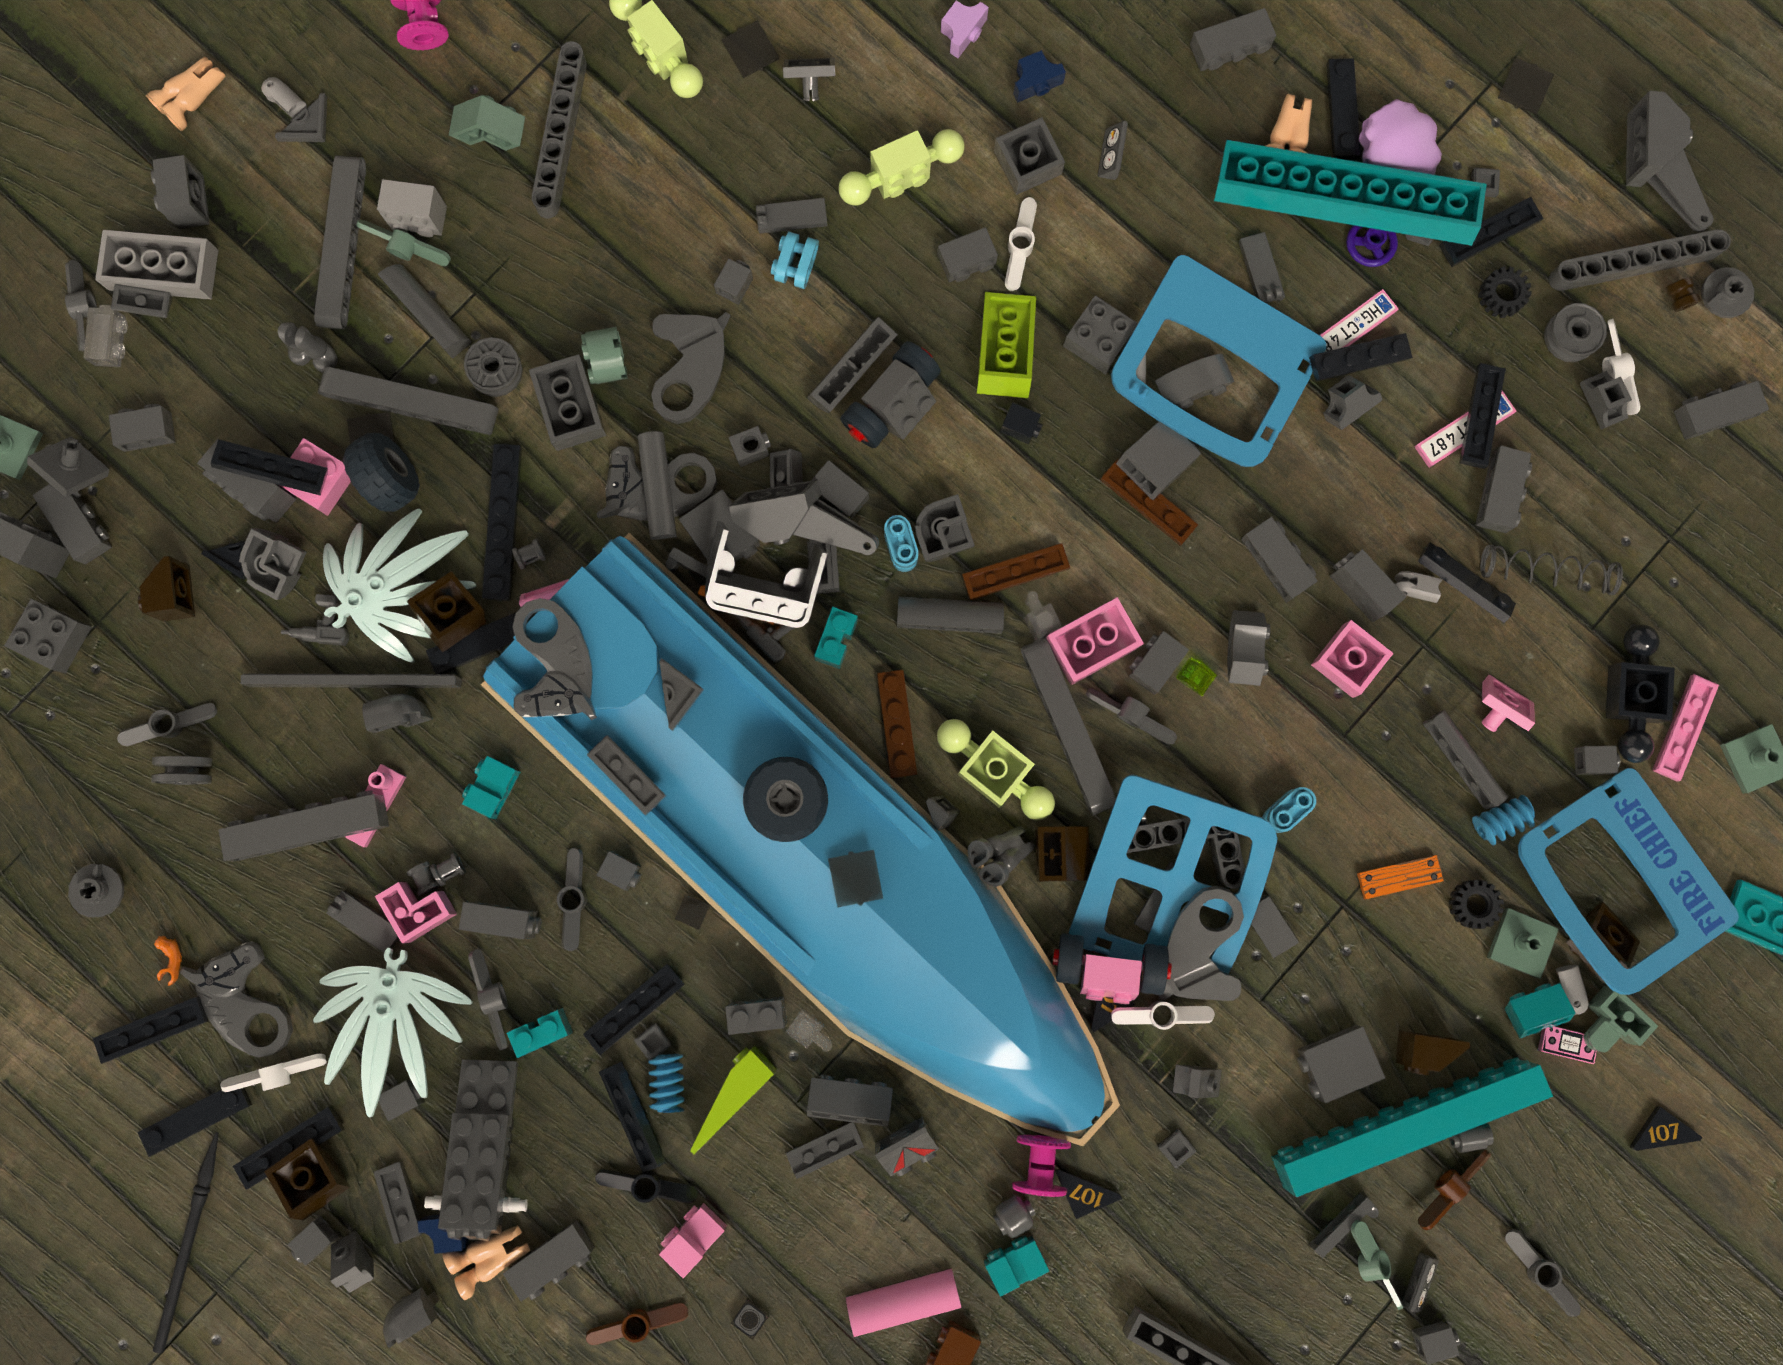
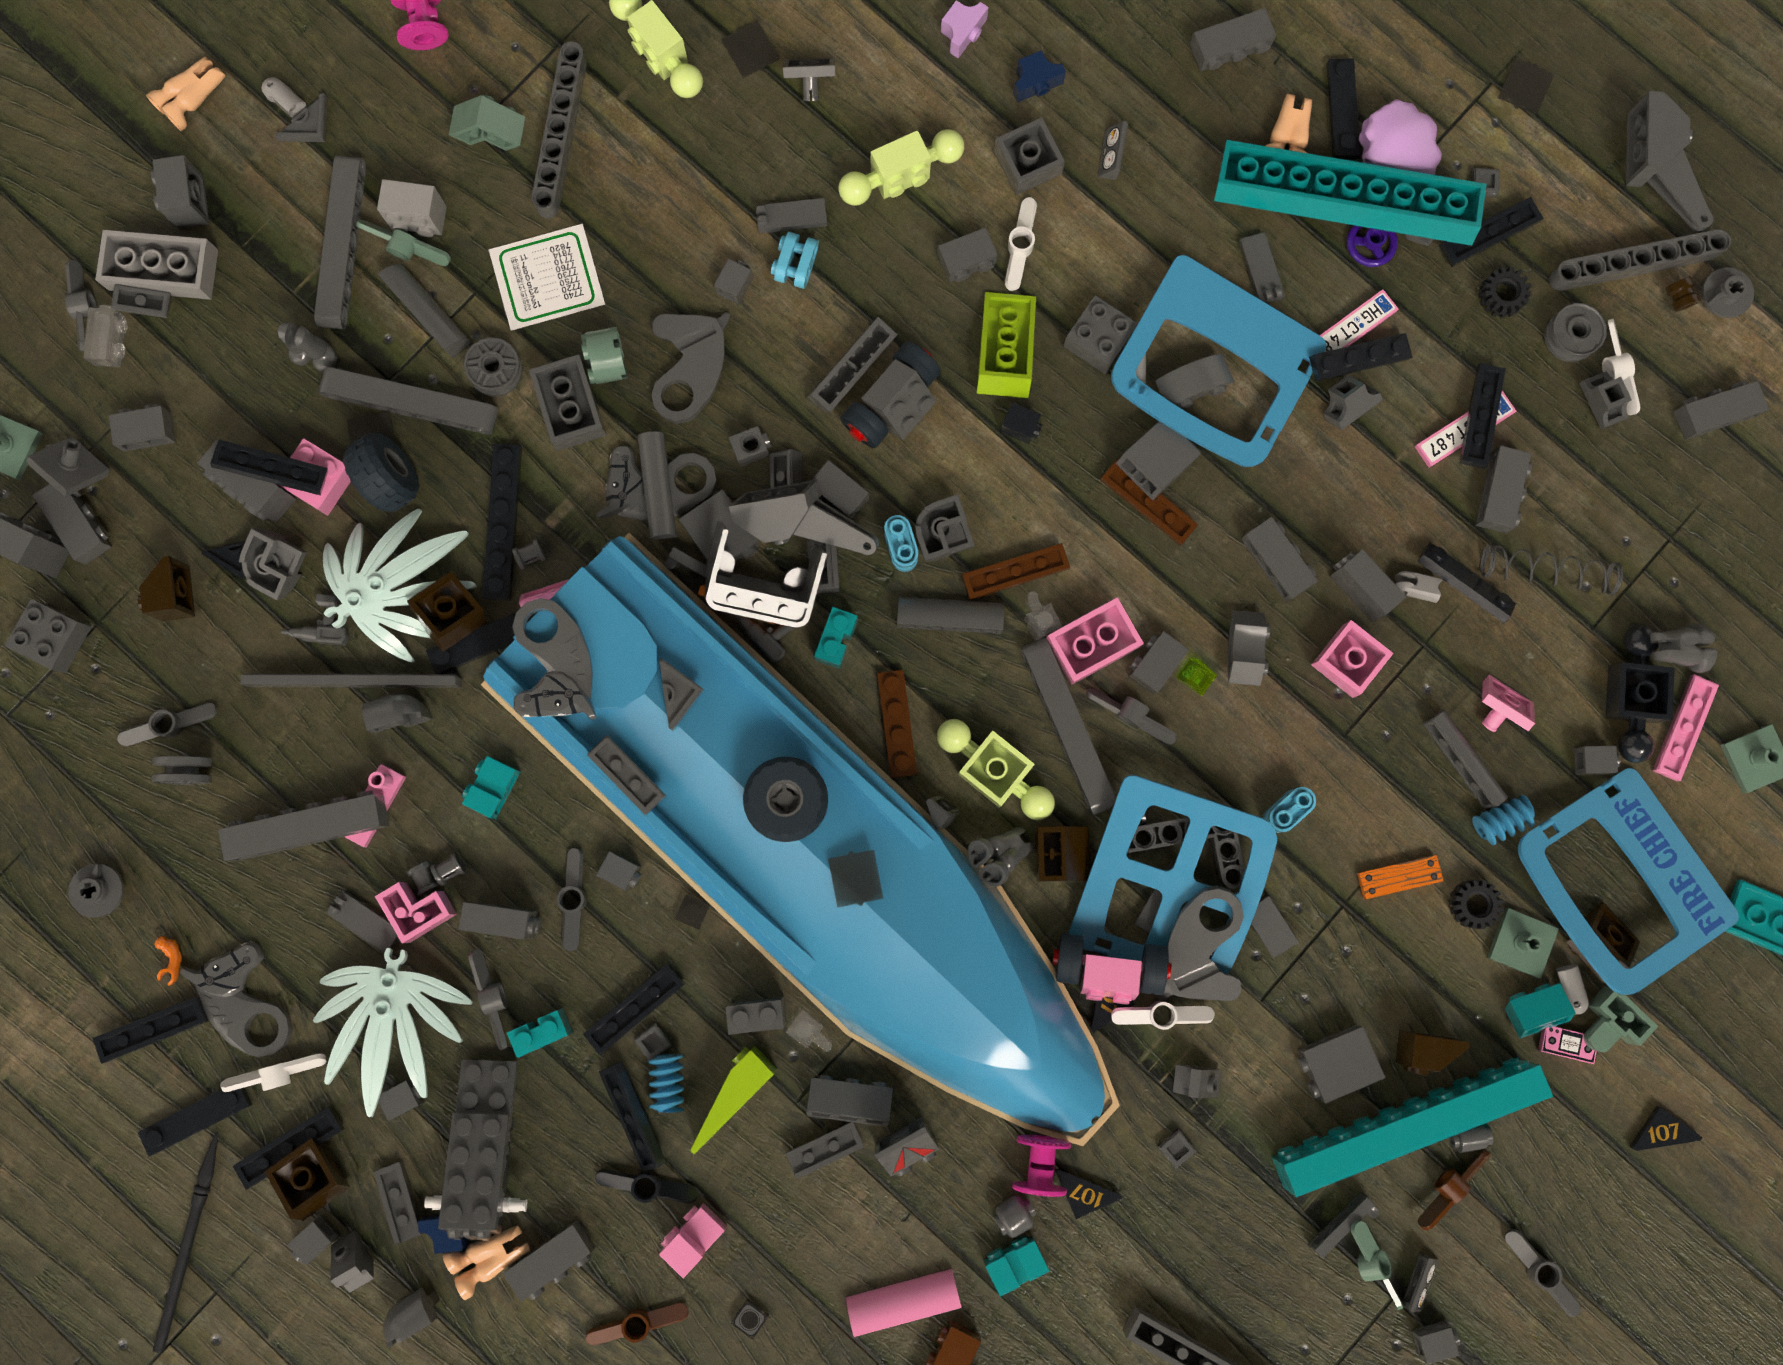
none -> white sticker [489,224,605,330]
none -> dark grey piece [1650,623,1717,673]

